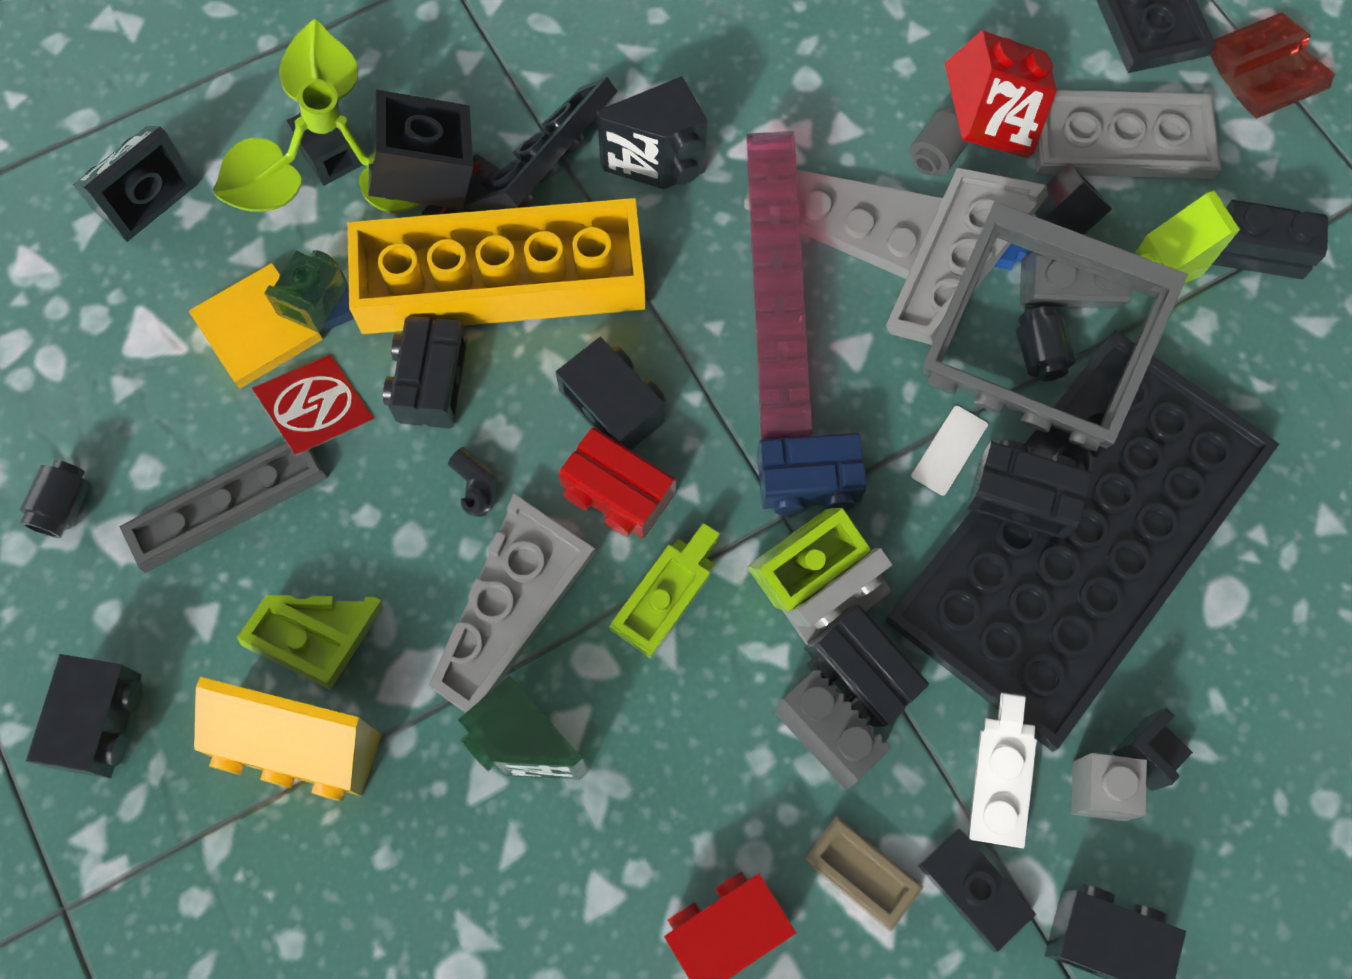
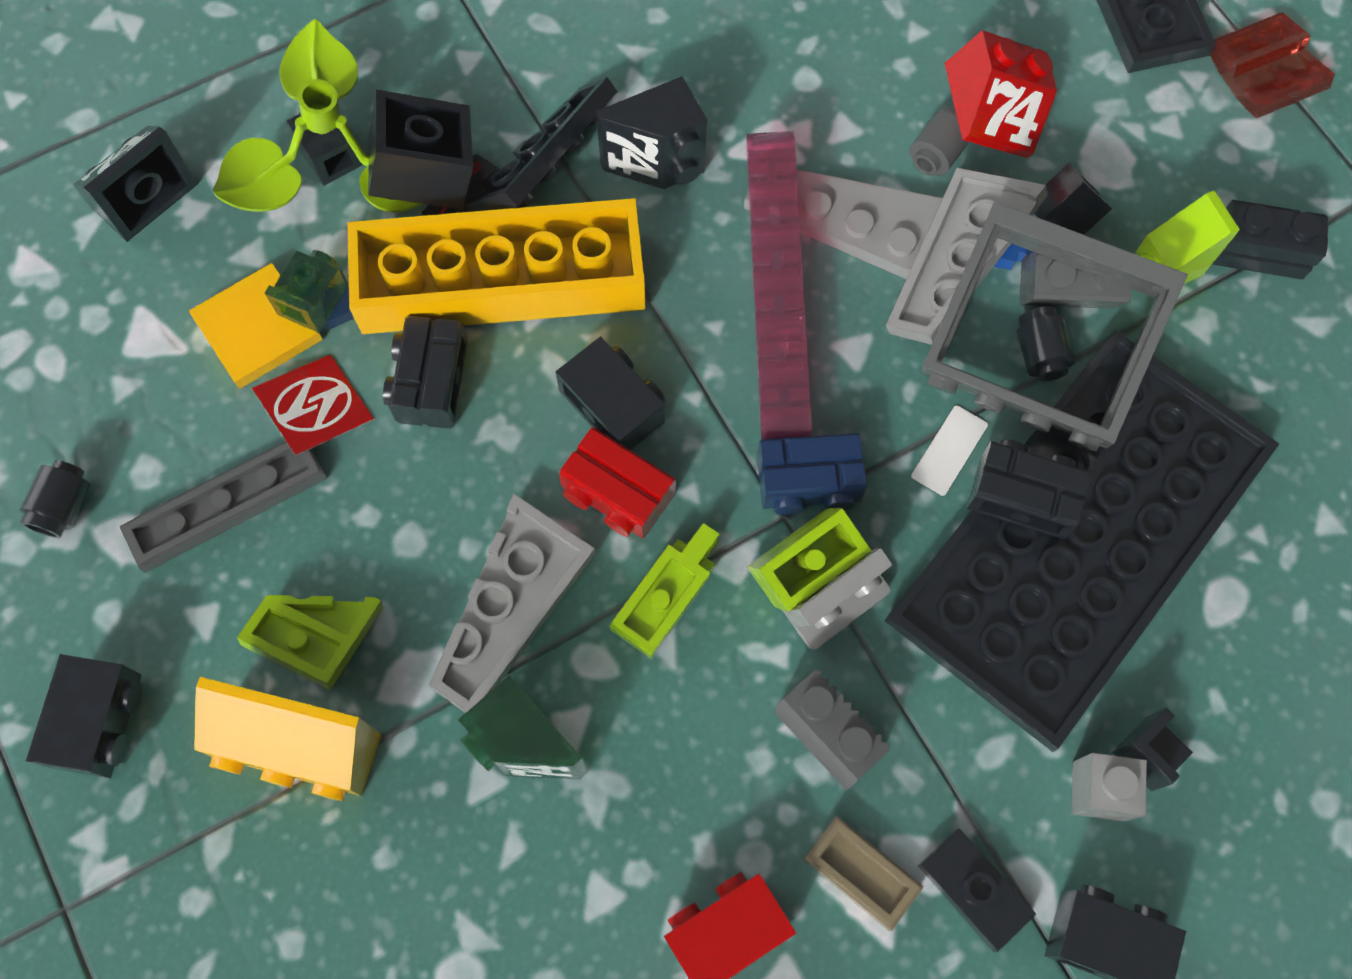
black arm [448,447,497,517] -> none
black brick [804,604,929,727] -> none
white hinge [968,693,1036,848] -> none
light grey tile [1035,90,1221,179] -> none

